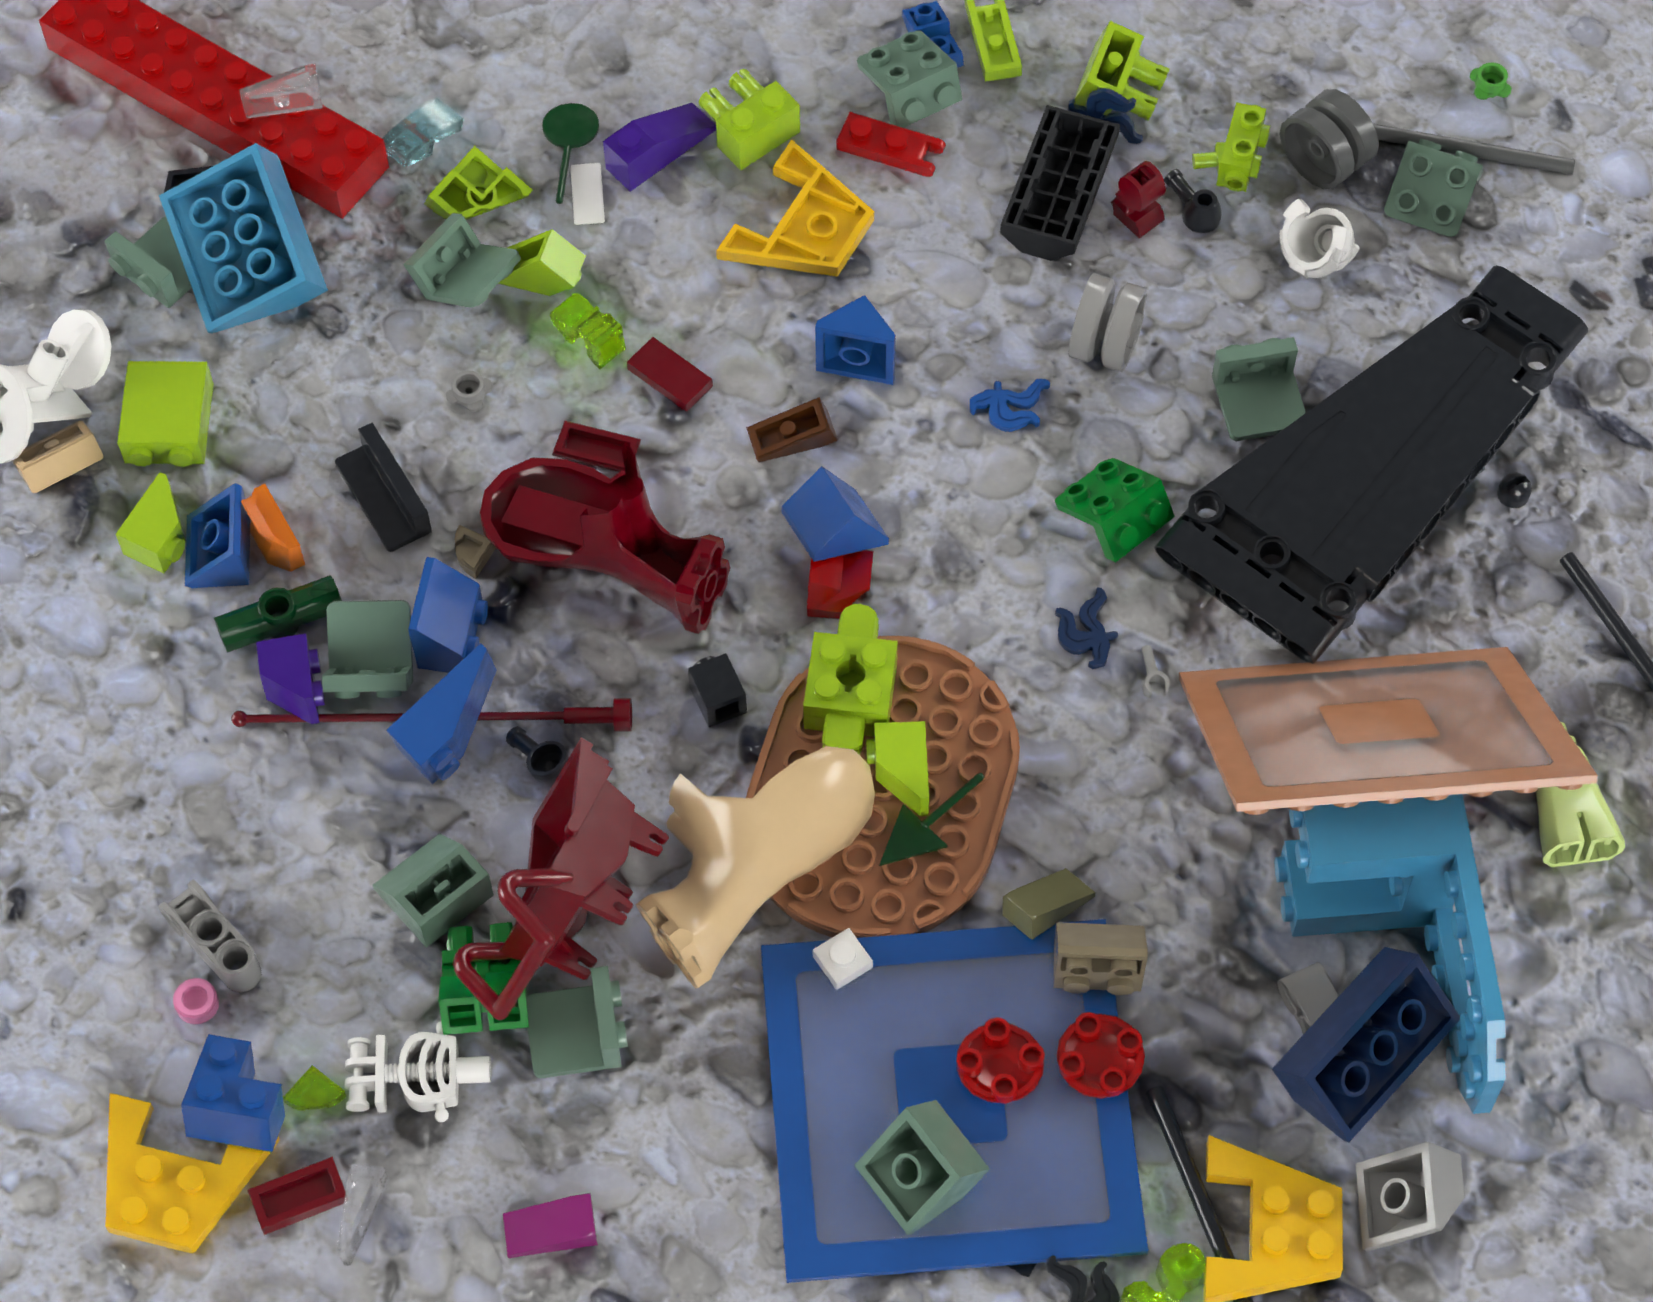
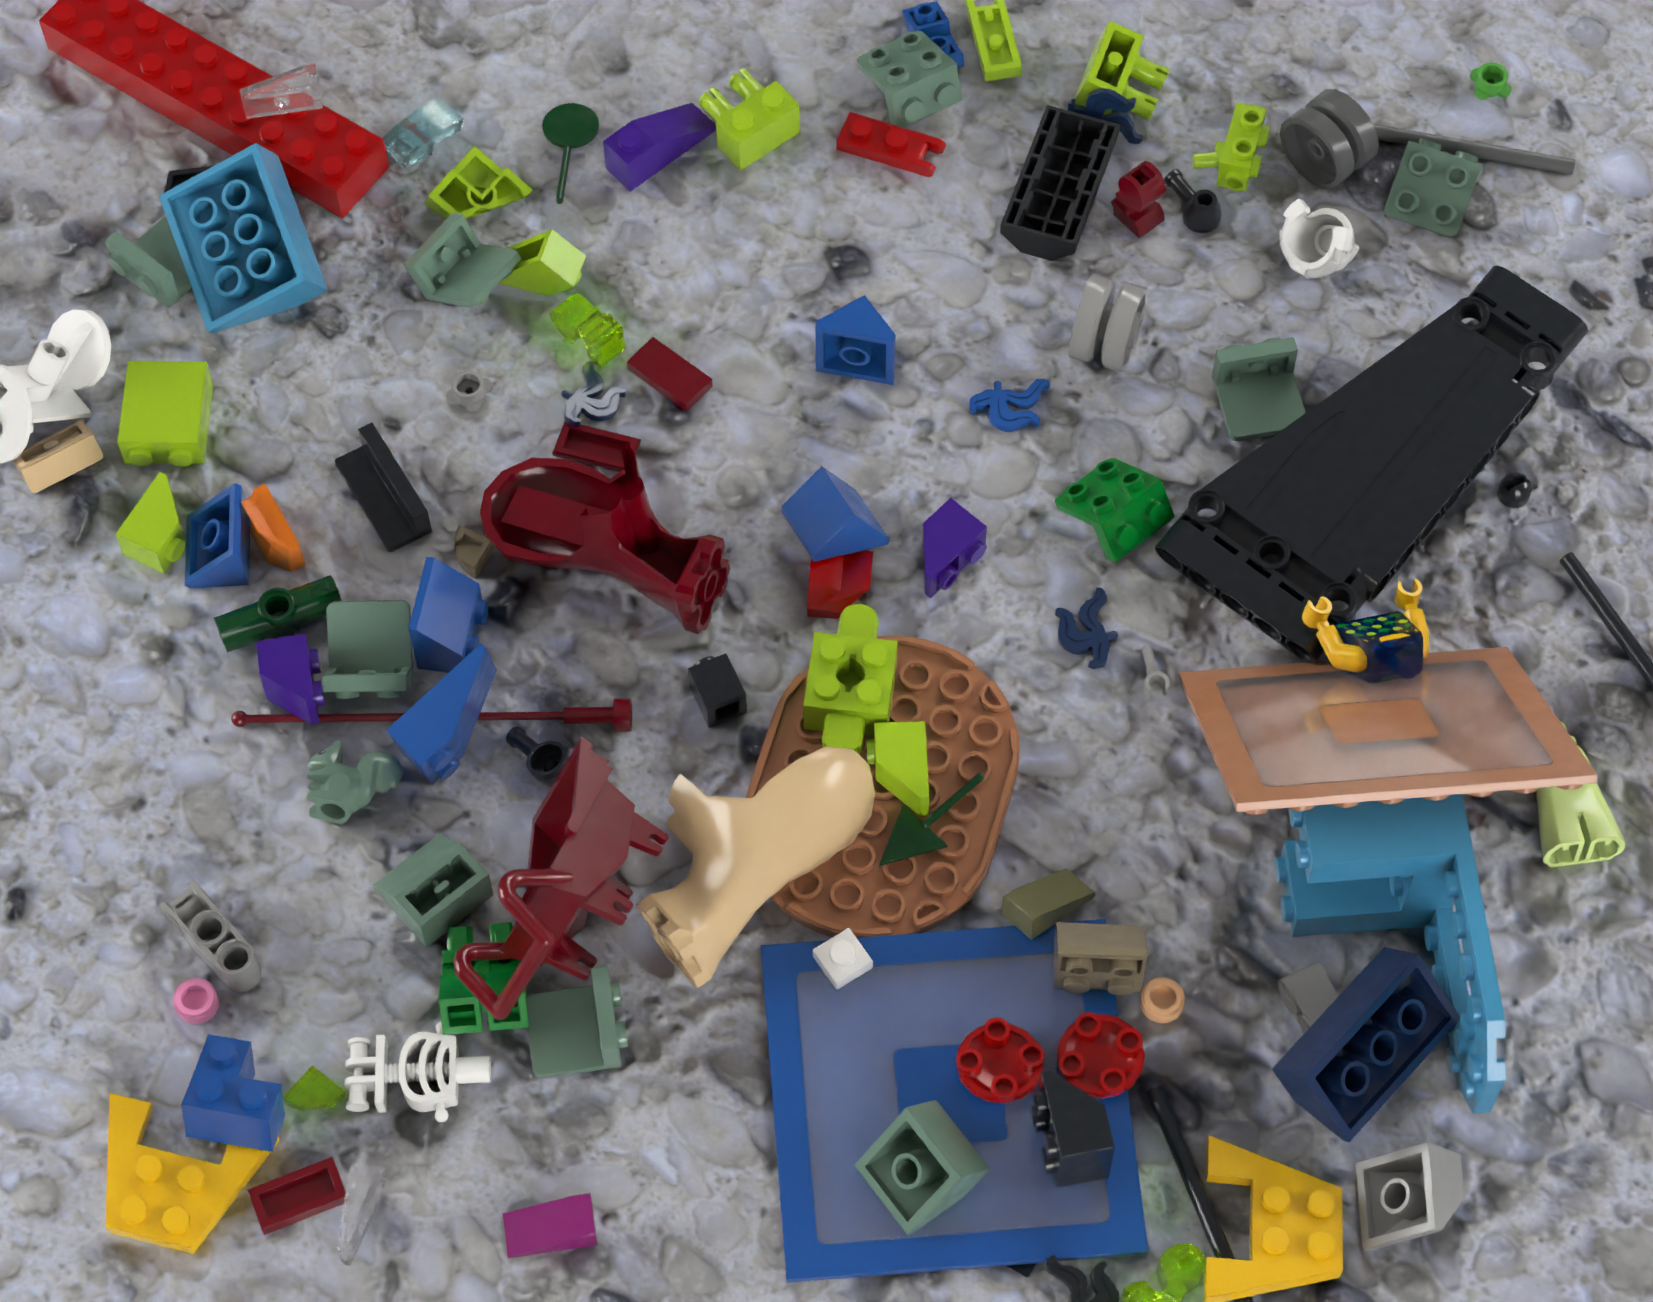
white sticker [570,163,605,225] -> none
yellow wing [716,139,874,277] -> none
reddish brown slope [746,397,838,463] -> none
none -> sand green animal [307,740,403,824]
none -> piece [561,361,626,427]
none -> dark purple slope [922,498,987,599]
none -> black slope [1031,1071,1115,1188]
none -> light nougat tile [1140,977,1185,1023]
none -> torso [1302,579,1430,683]

